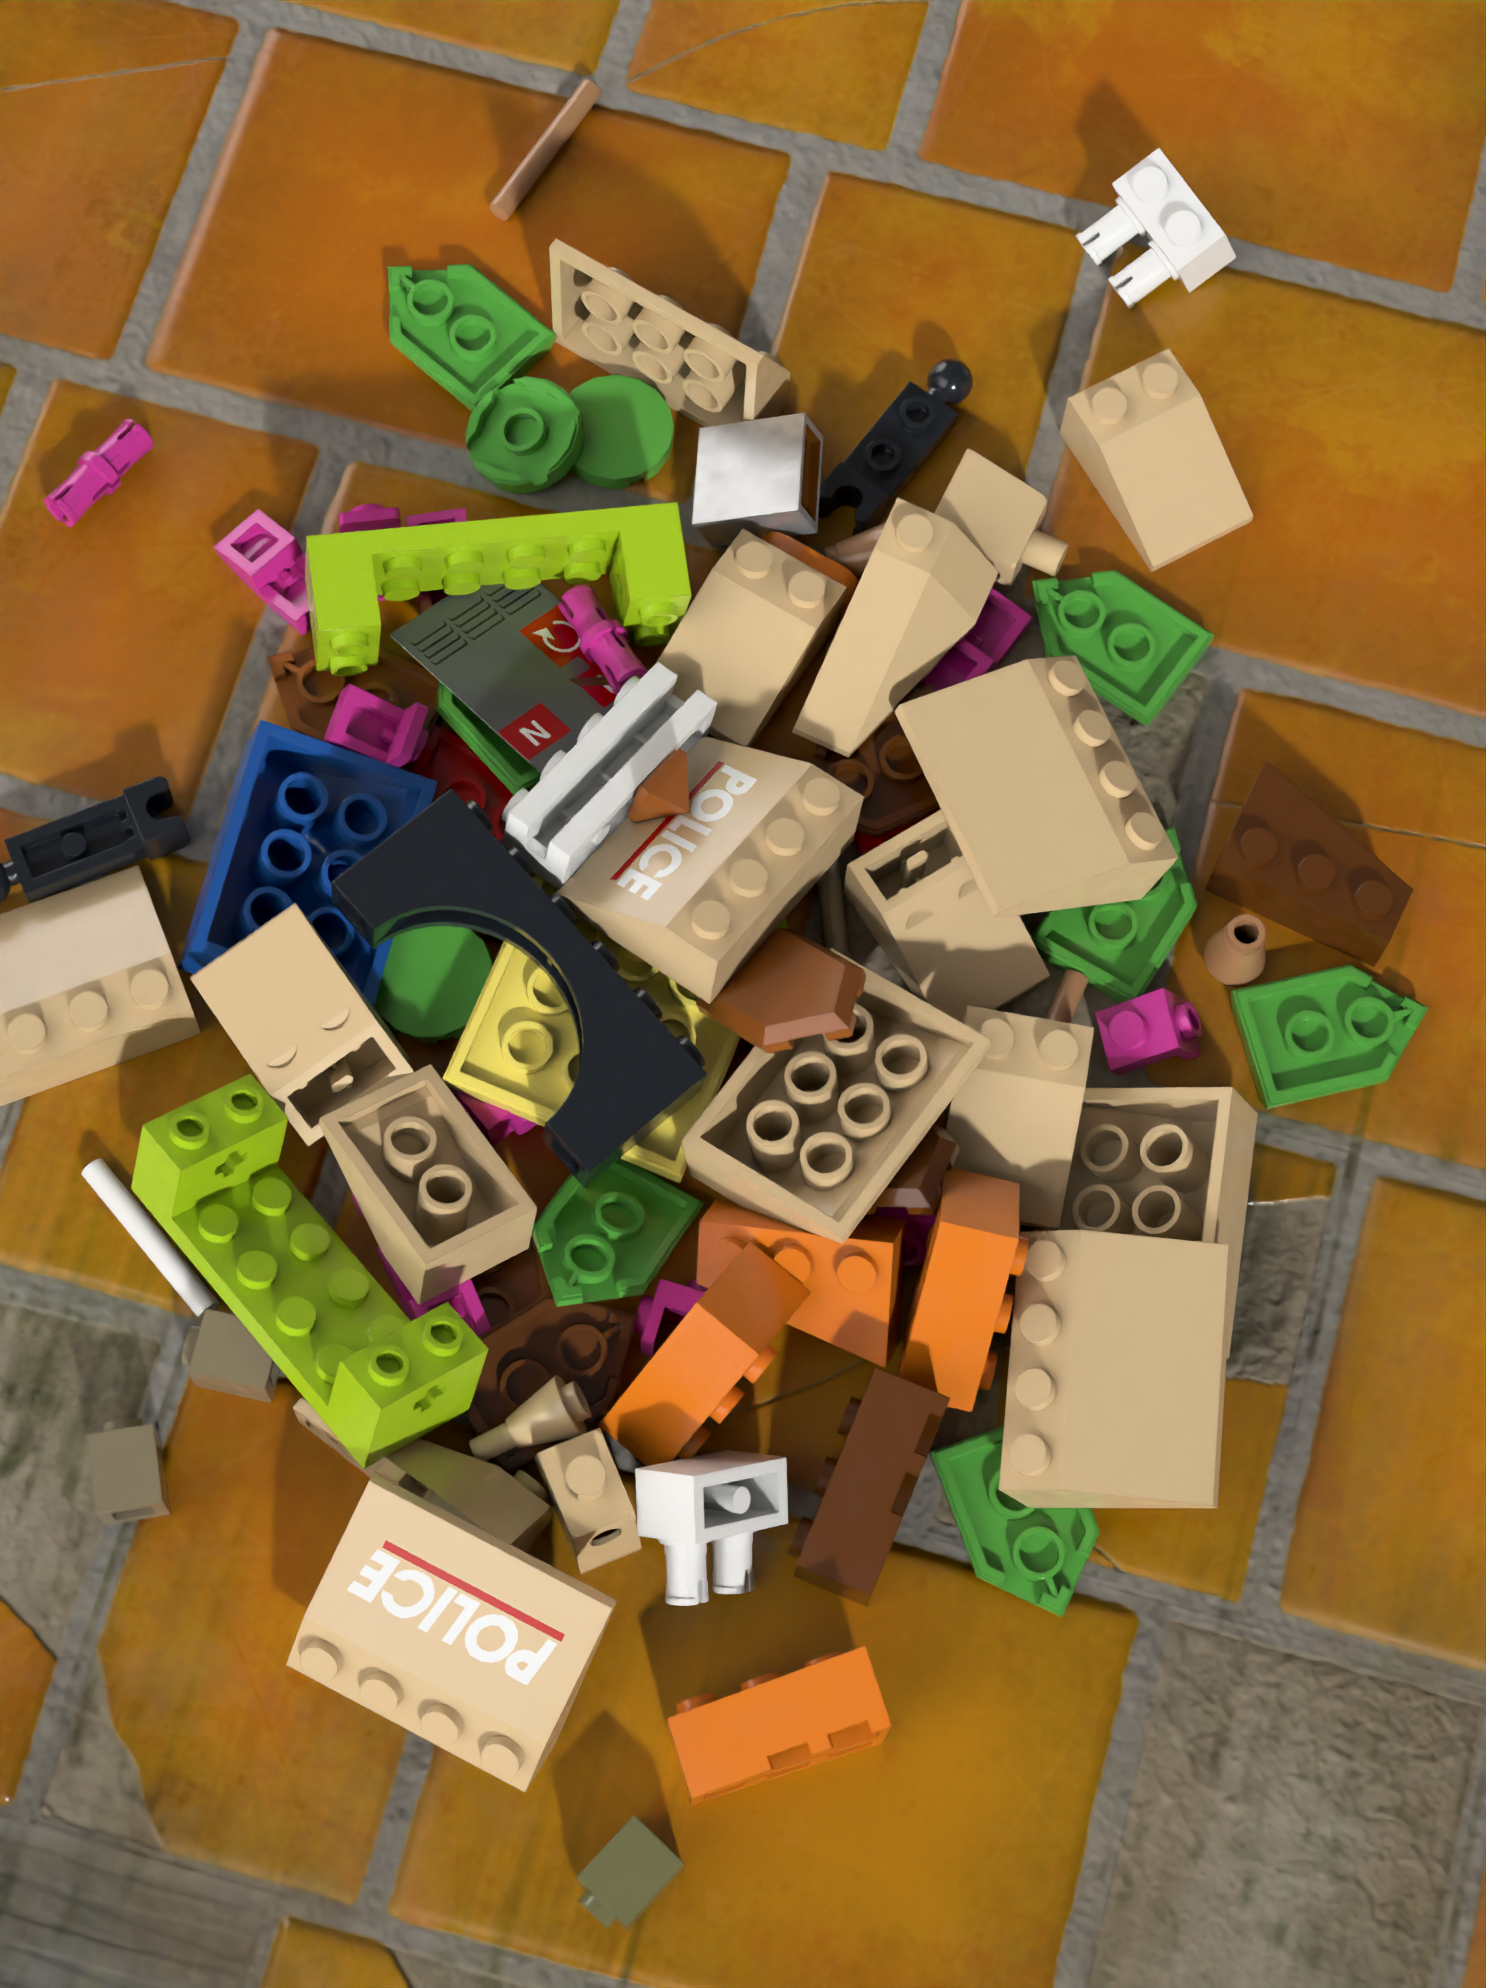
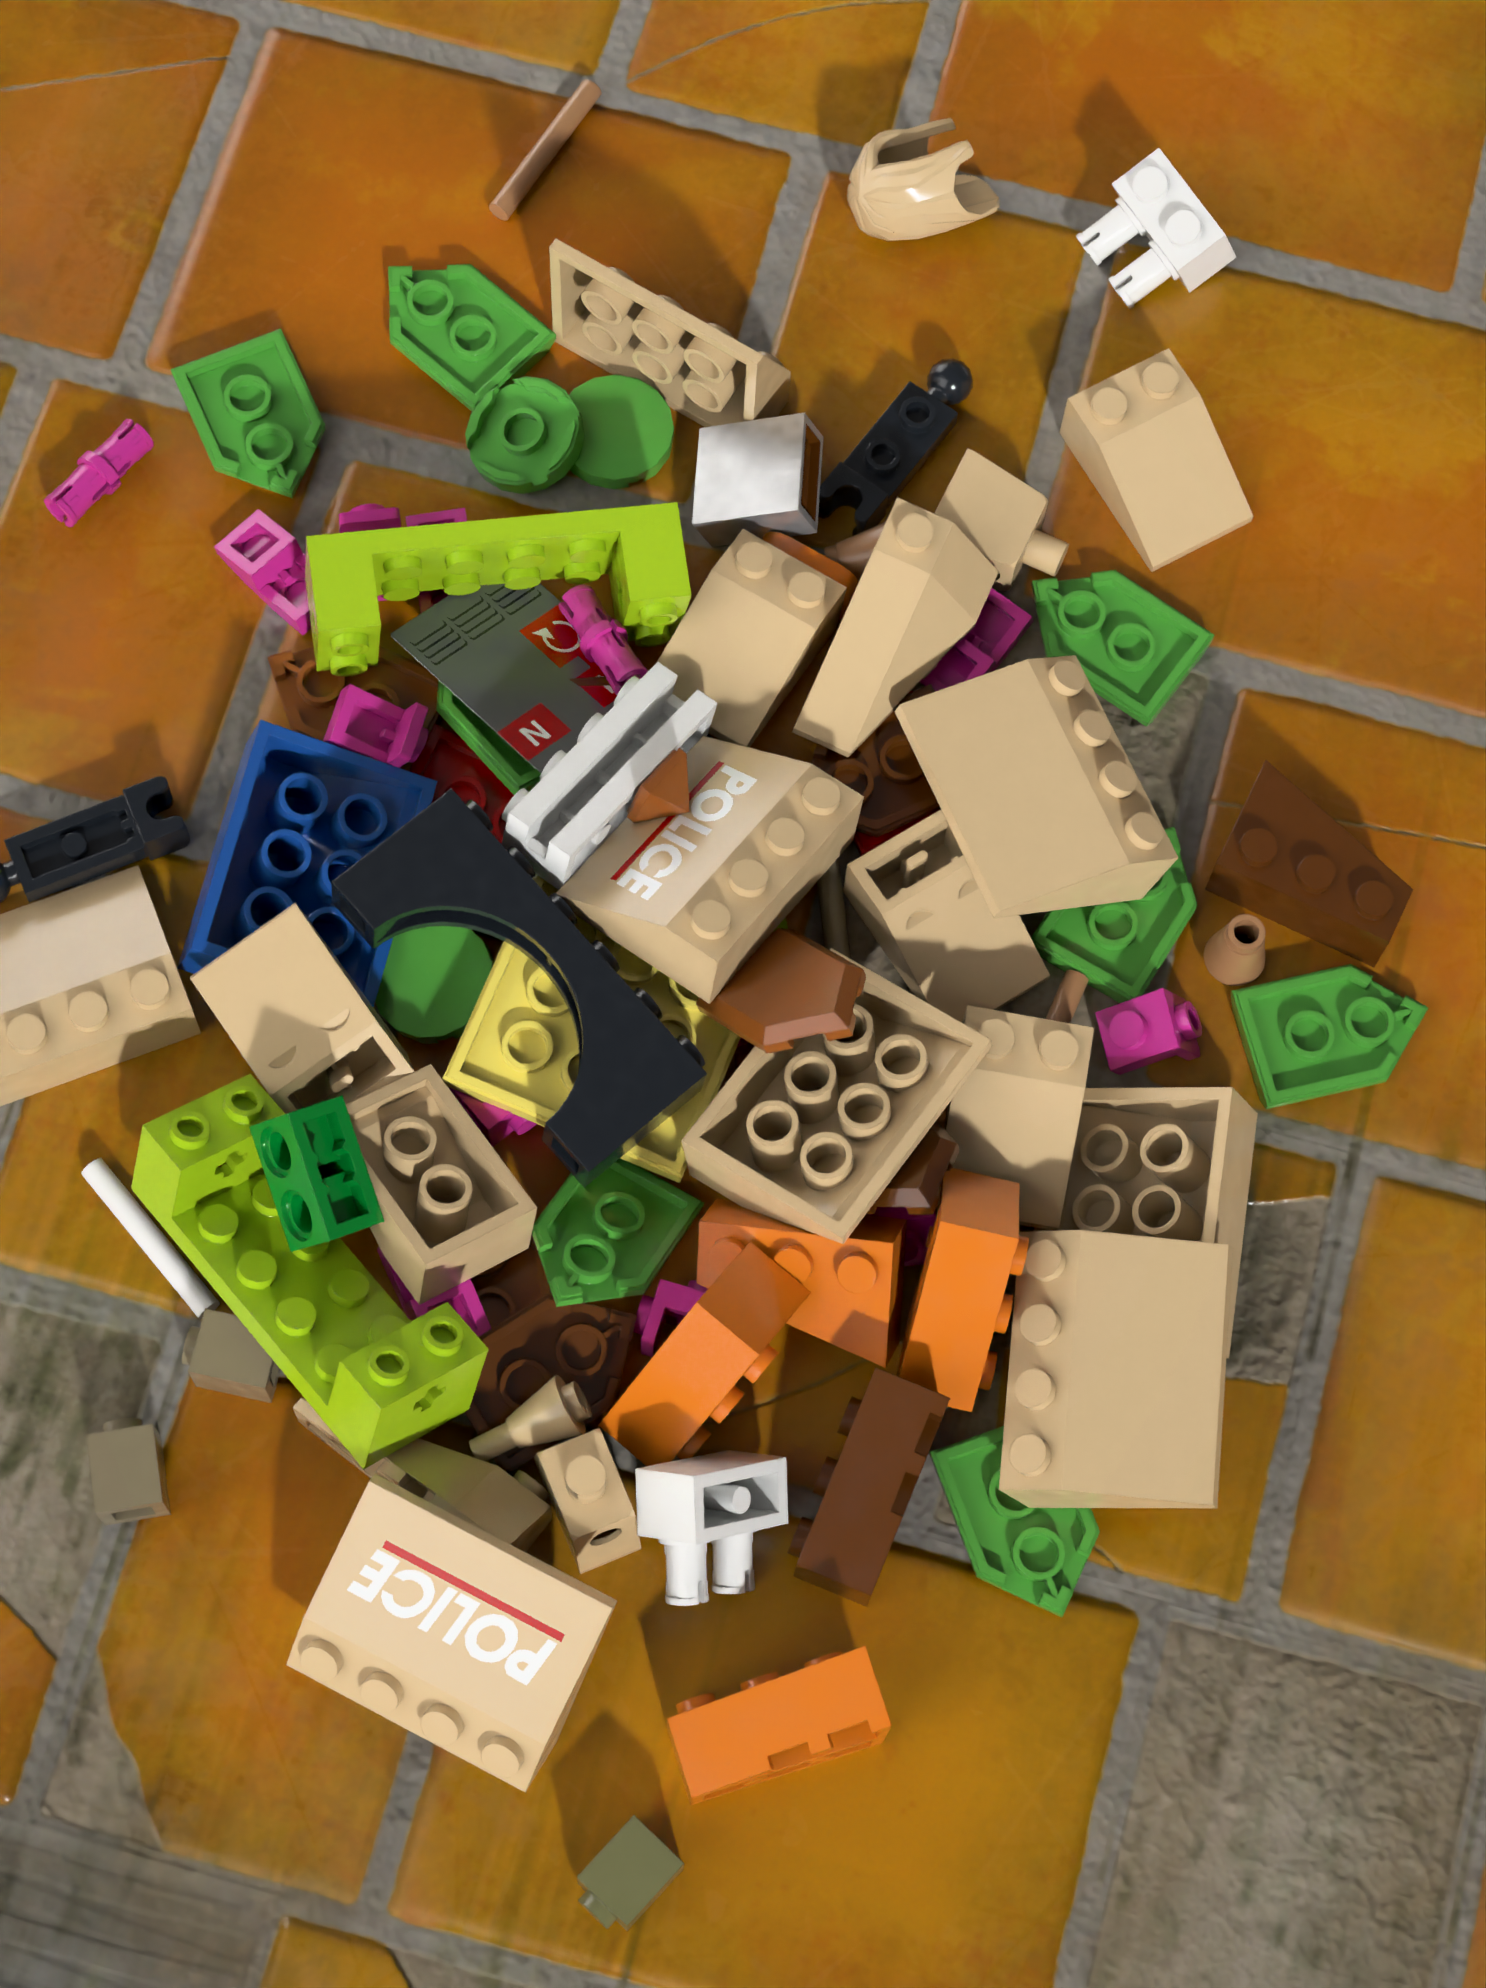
none -> bright green tile [171,329,326,498]
none -> green brick [249,1095,384,1252]
none -> tan hair [847,118,1000,241]

